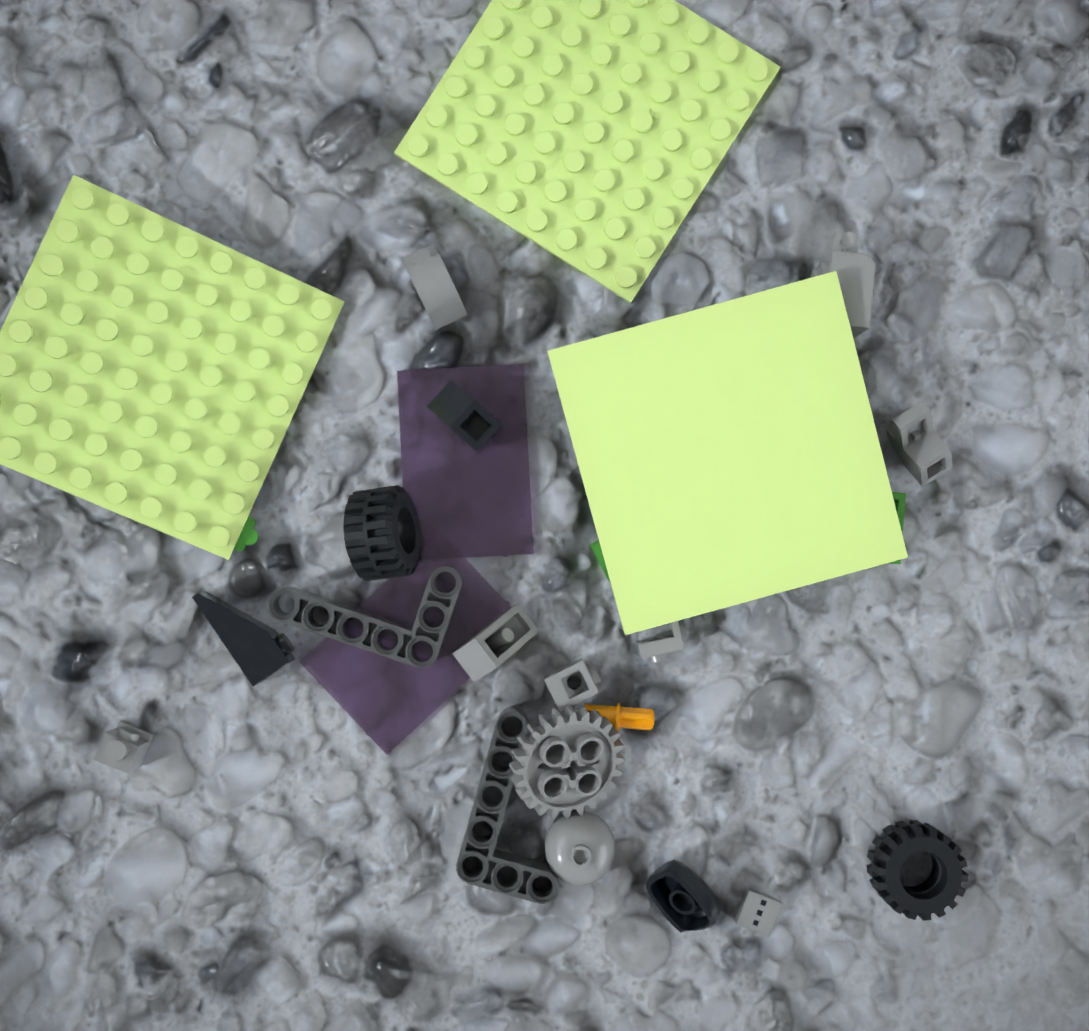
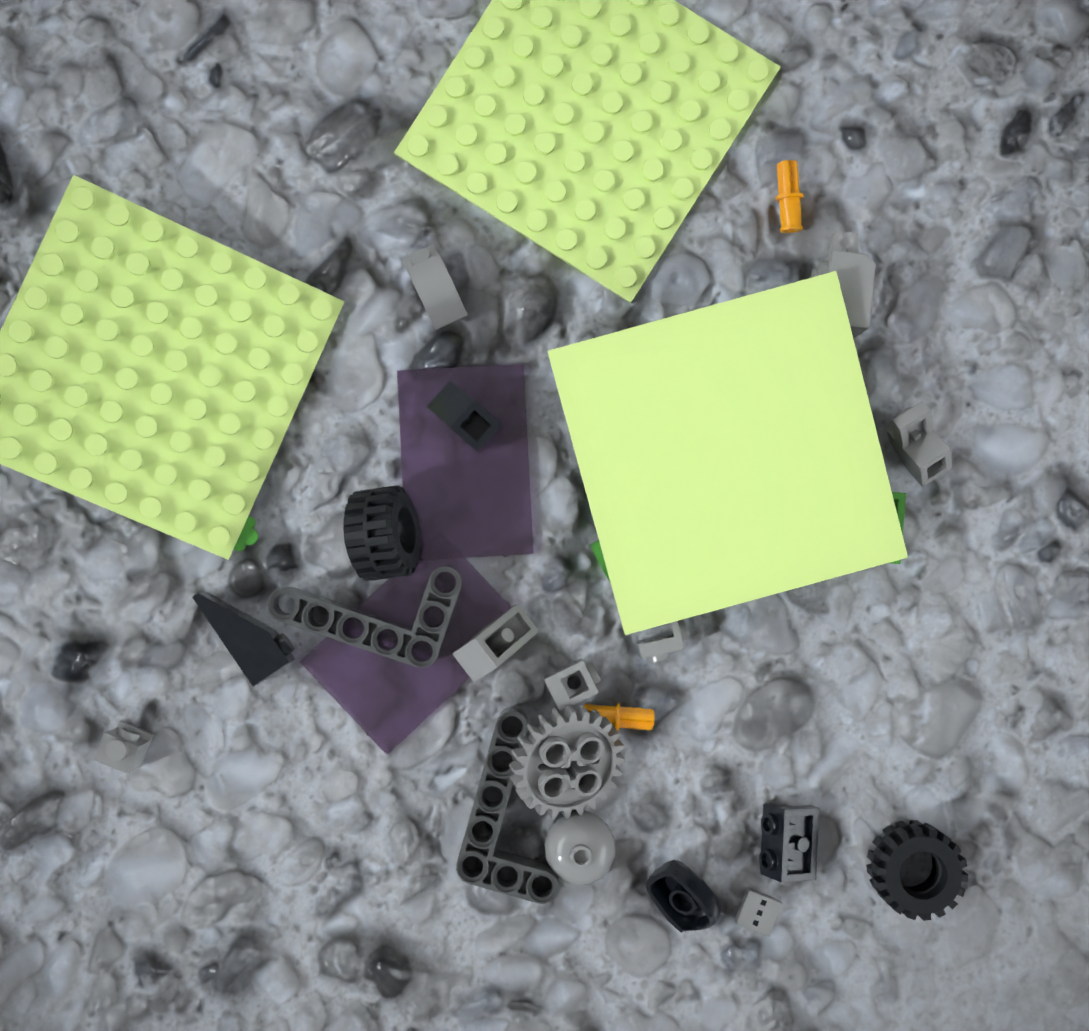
none -> black bracket [759,803,820,883]
none -> light orange axle [775,160,804,233]

